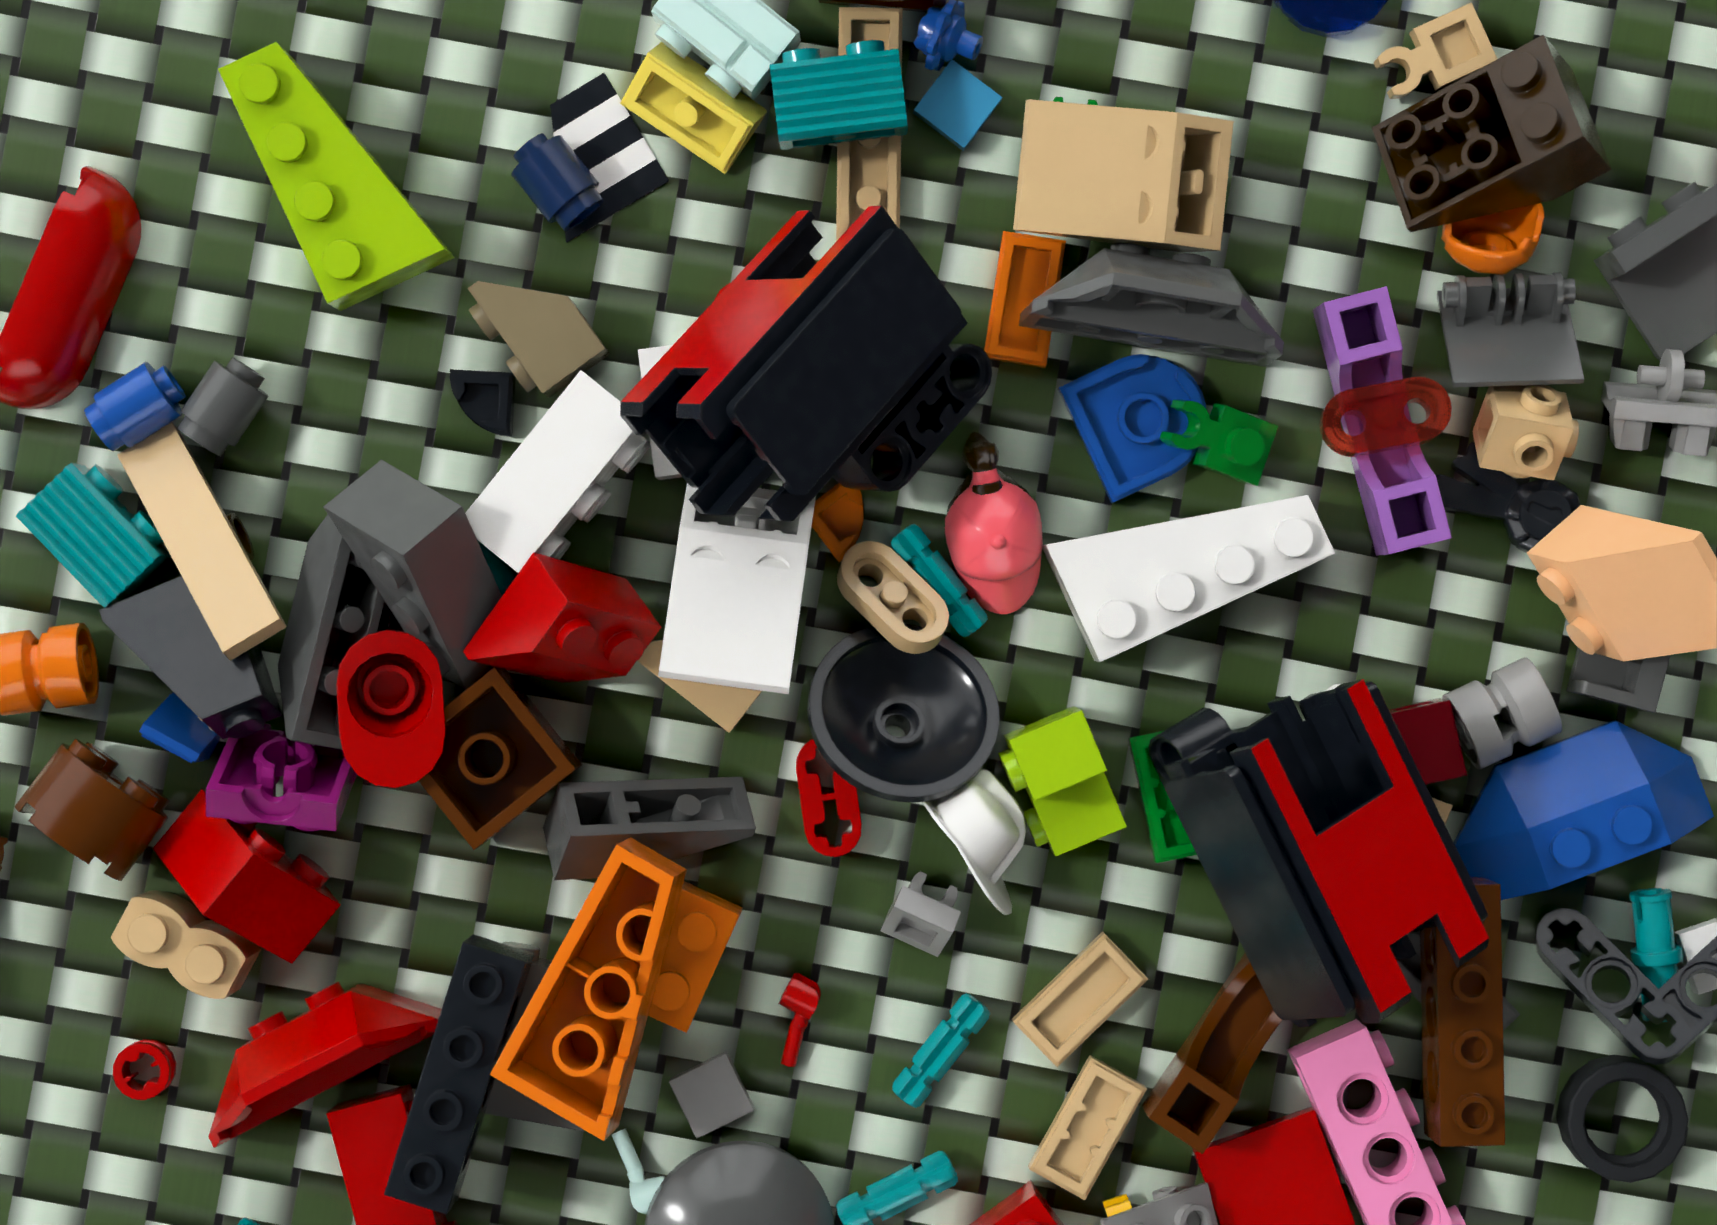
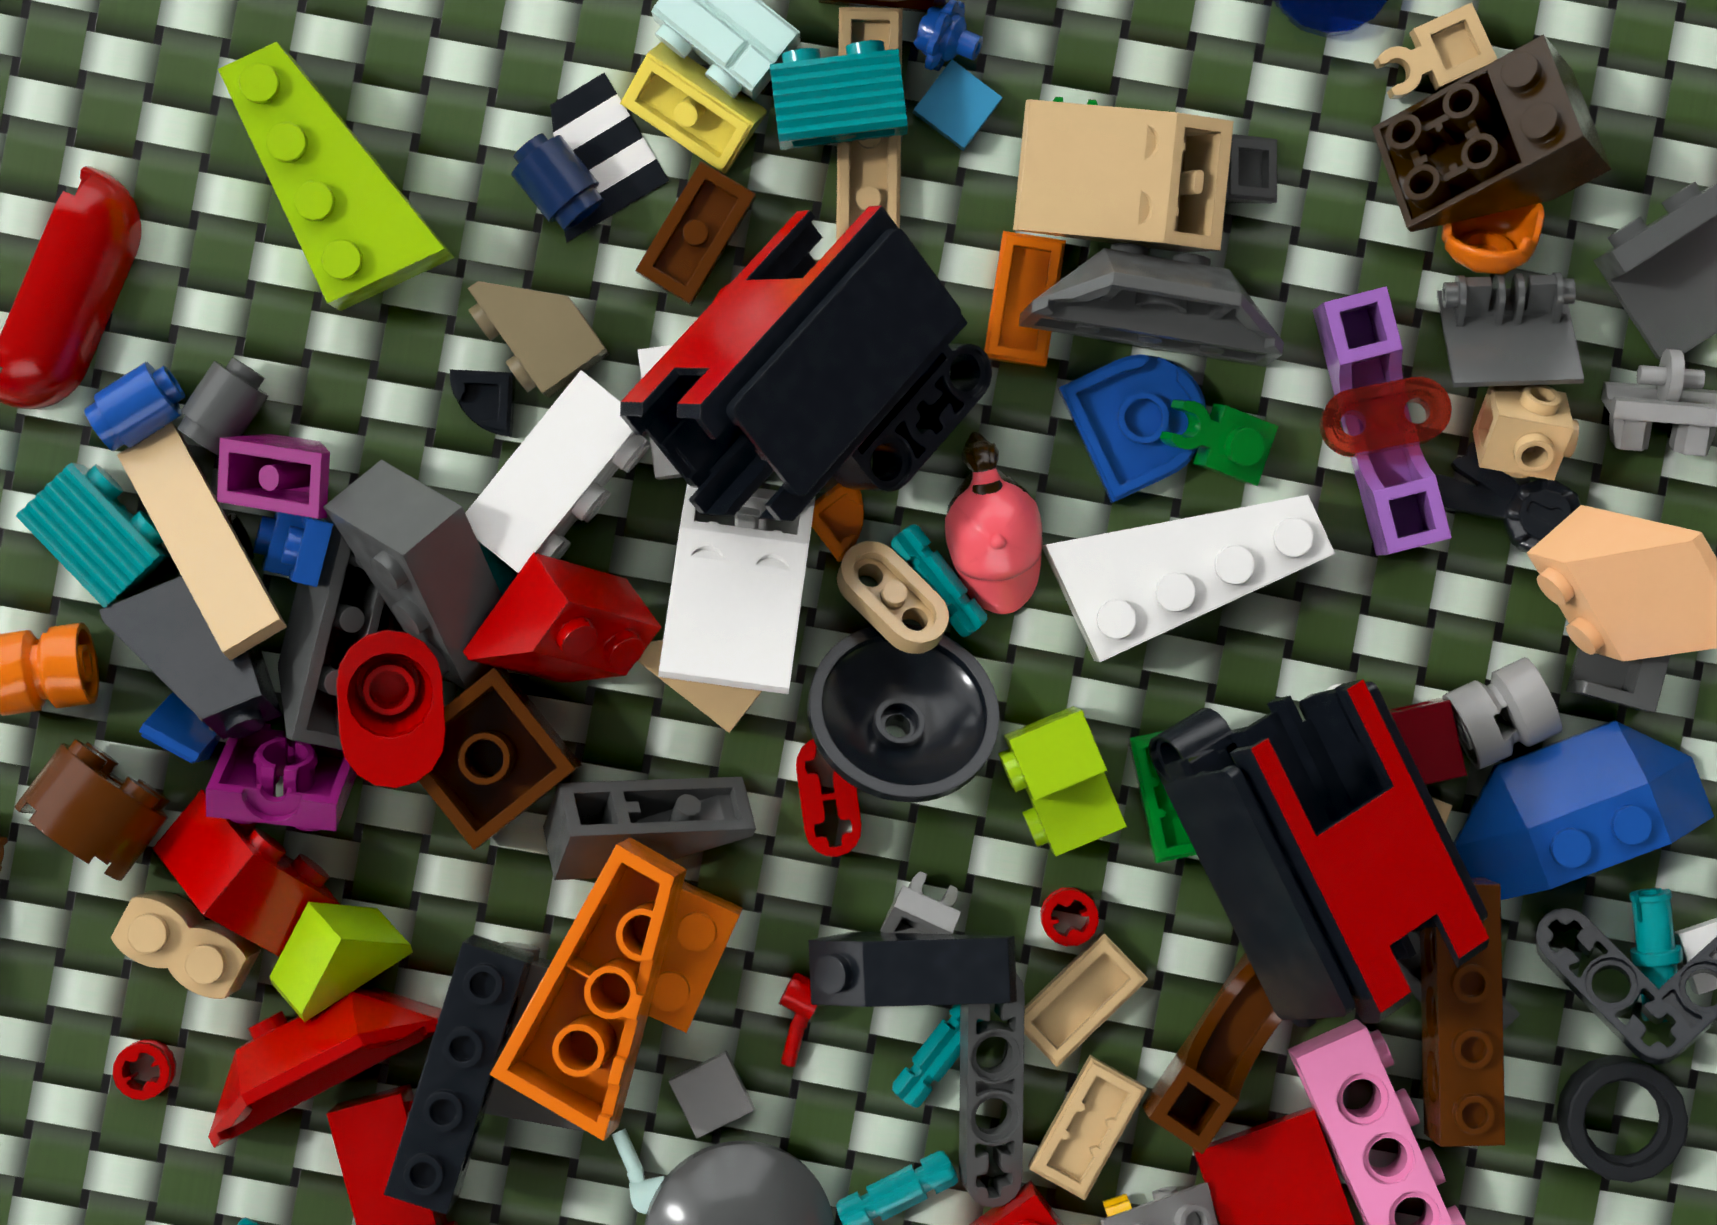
white piece [923,769,1026,915] -> none
none -> magenta slope [217,434,330,519]
none -> blue slope [253,512,333,587]
none -> lime slope [269,902,413,1022]
none -> reddish brown plate [635,161,756,306]
none -> black slope [808,932,1017,1007]
none -> dark grey beam [959,973,1025,1208]
none -> red bush [1040,887,1099,947]
none -> dark grey slope [1225,134,1277,204]

